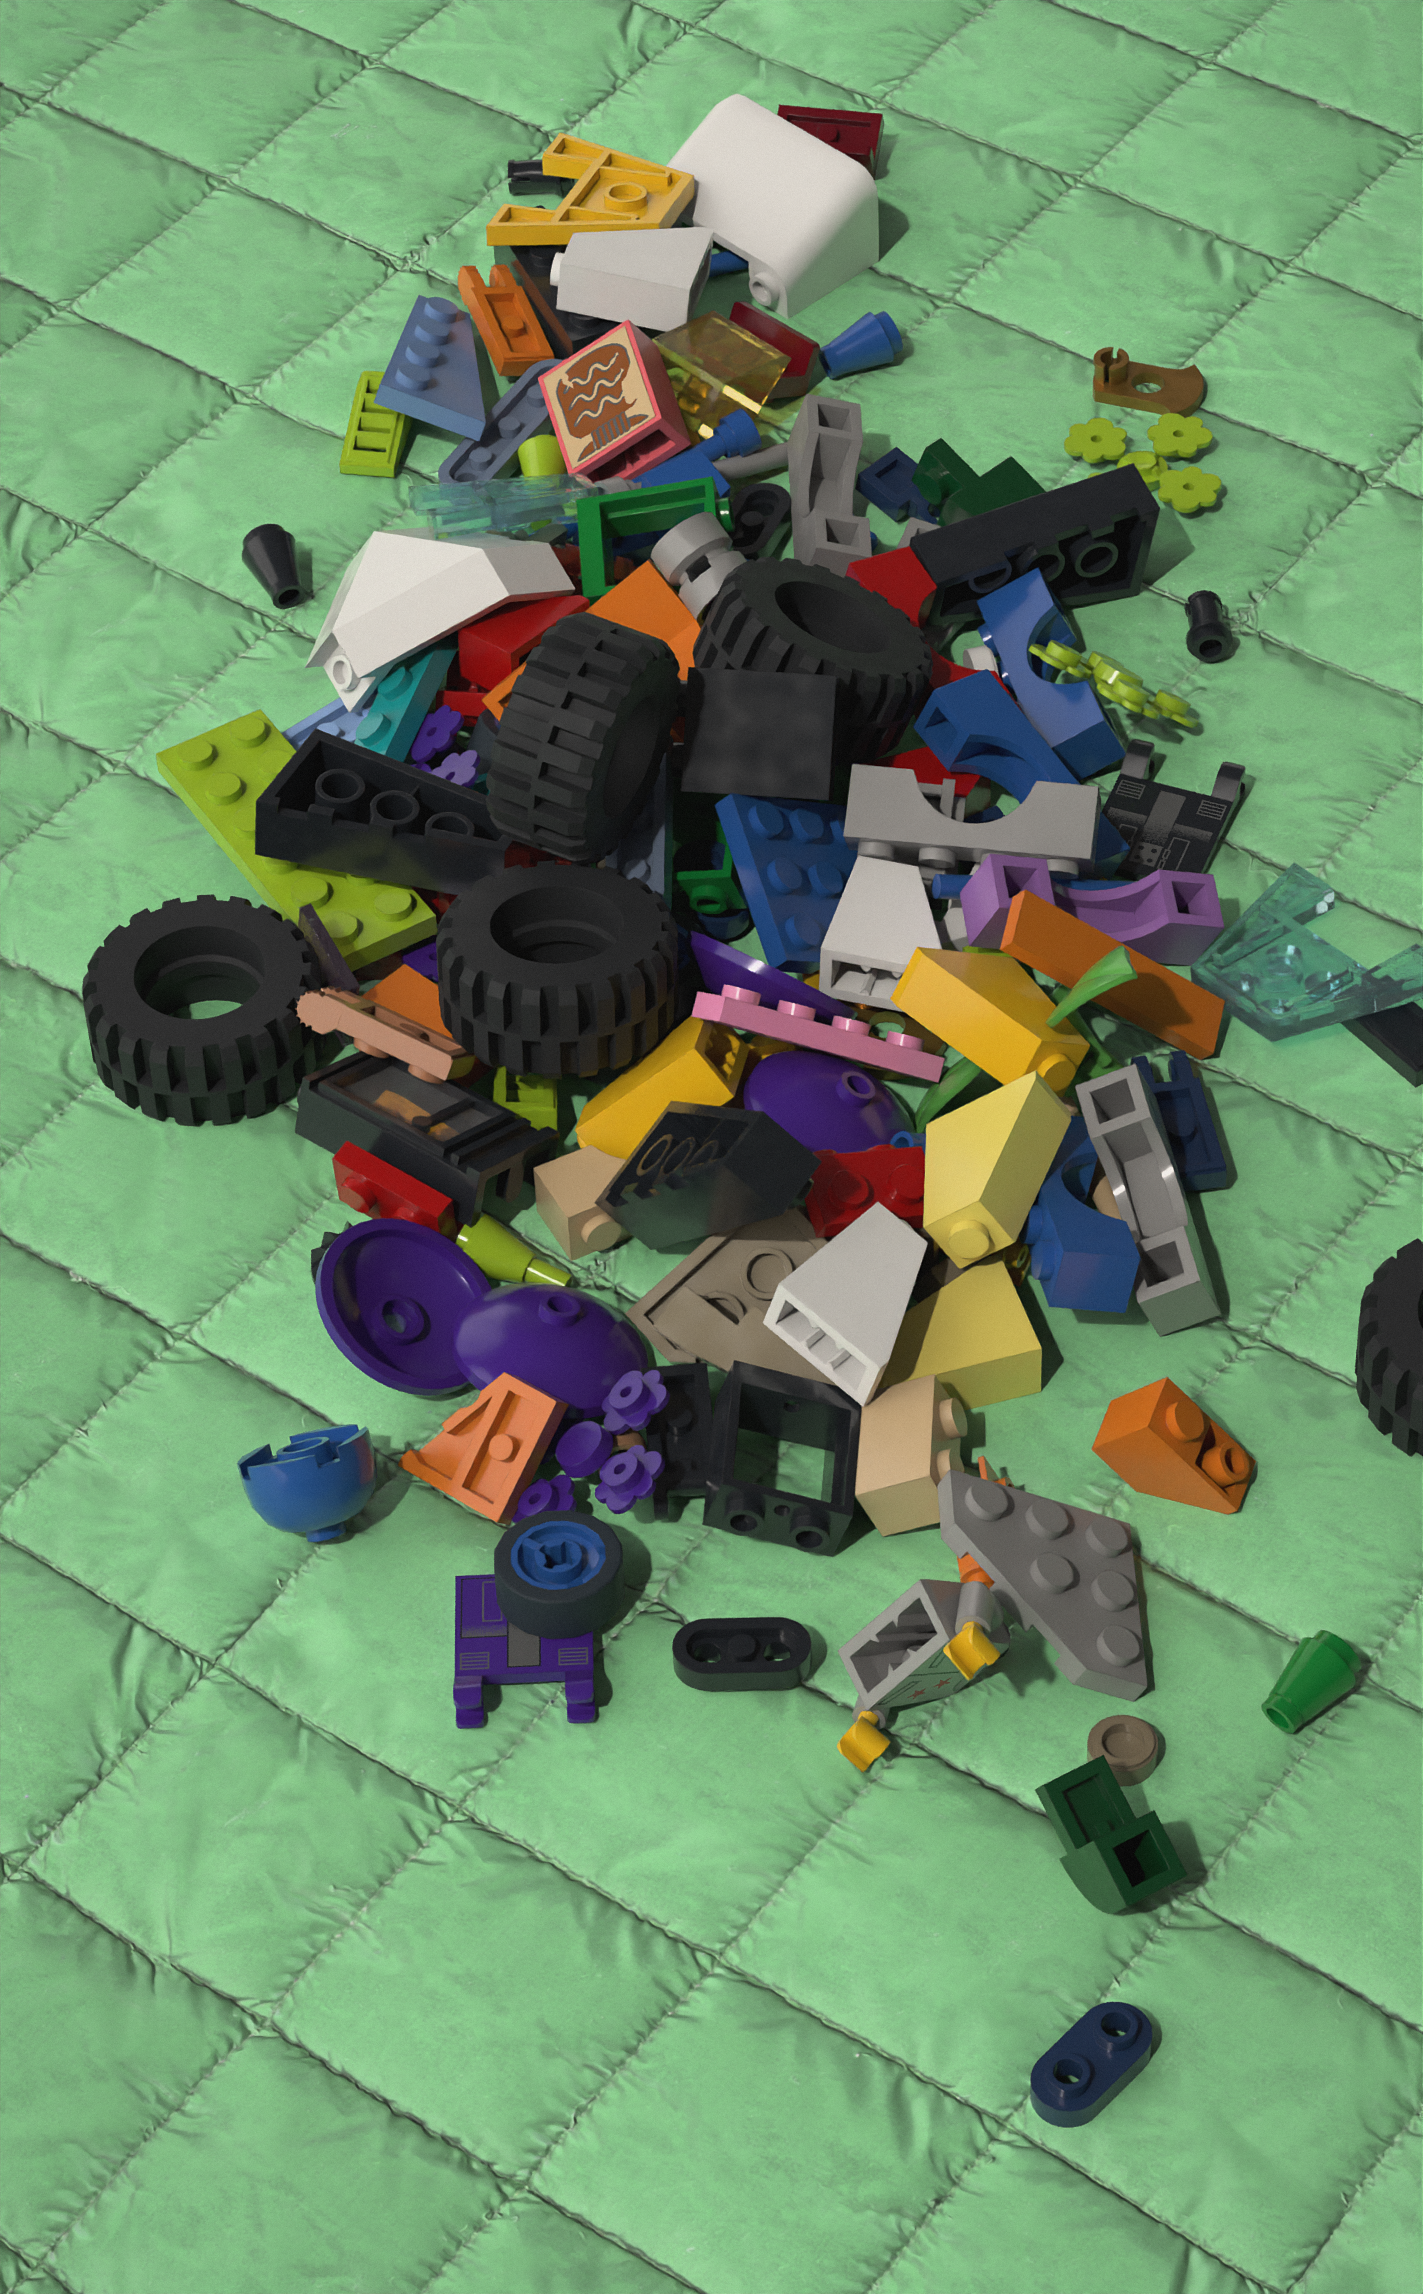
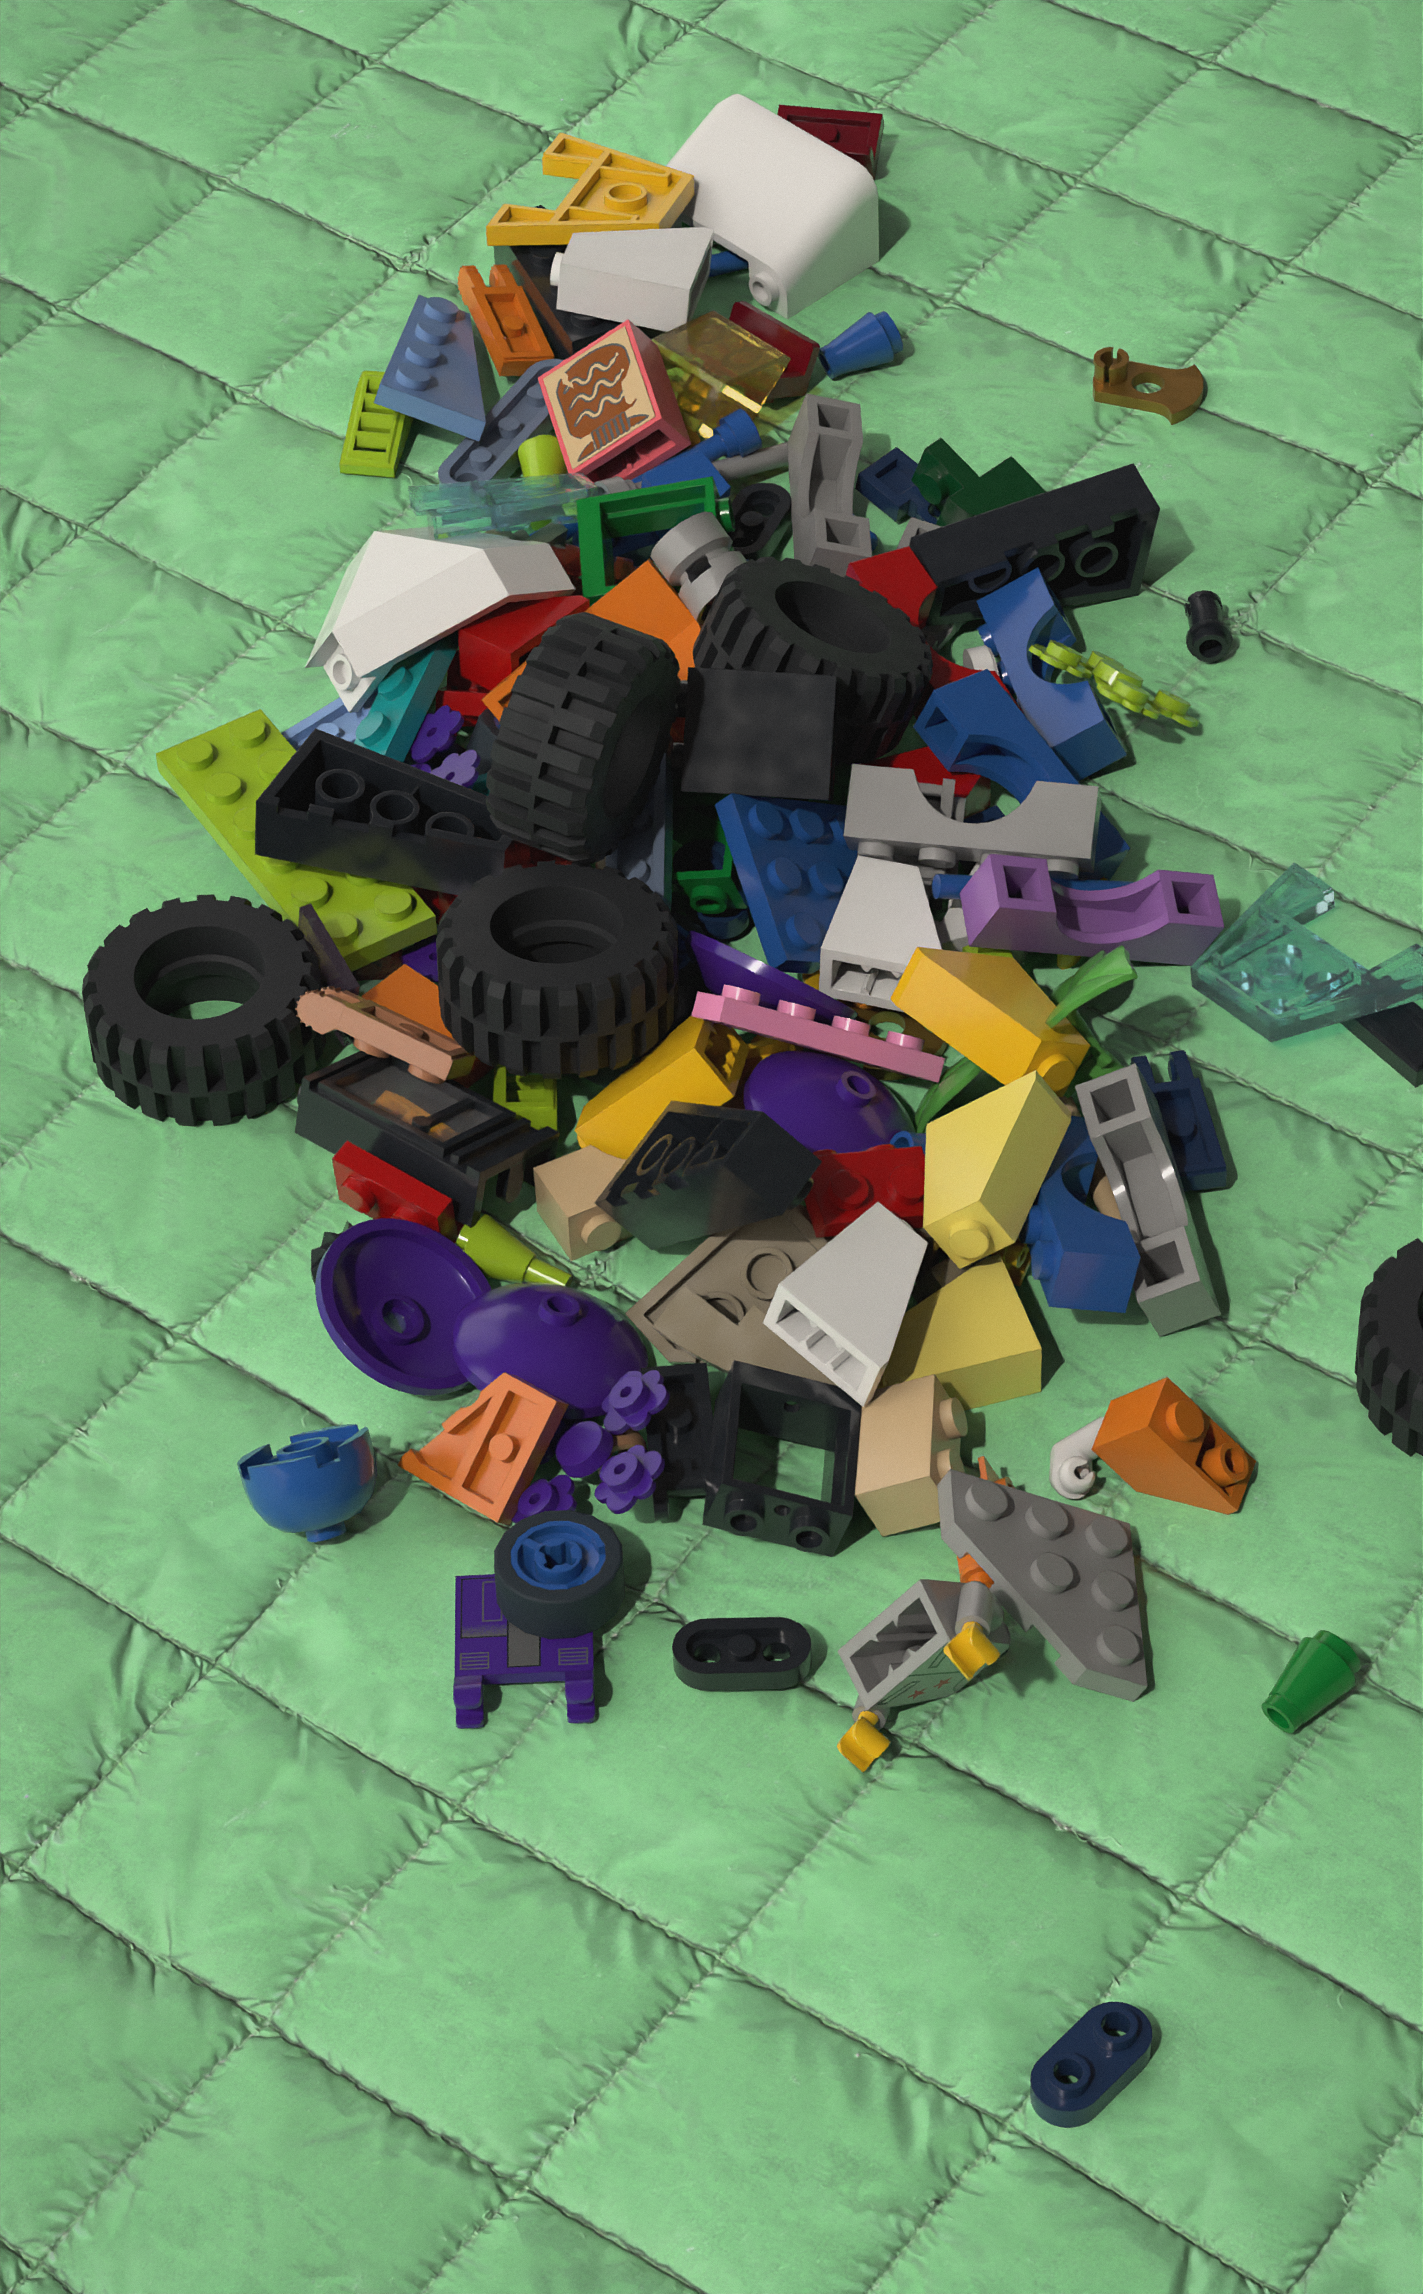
black cone [242,524,305,609] -> none
black pin [508,159,575,196] -> none
orange tile [1000,889,1225,1060] -> none
dark green brick [1035,1755,1188,1914] -> none
lime plant [1064,413,1221,513] -> none
dark tan tile [1087,1715,1158,1786] -> none
black flag [1102,739,1246,881] -> none
none -> white arm [1049,1417,1104,1499]

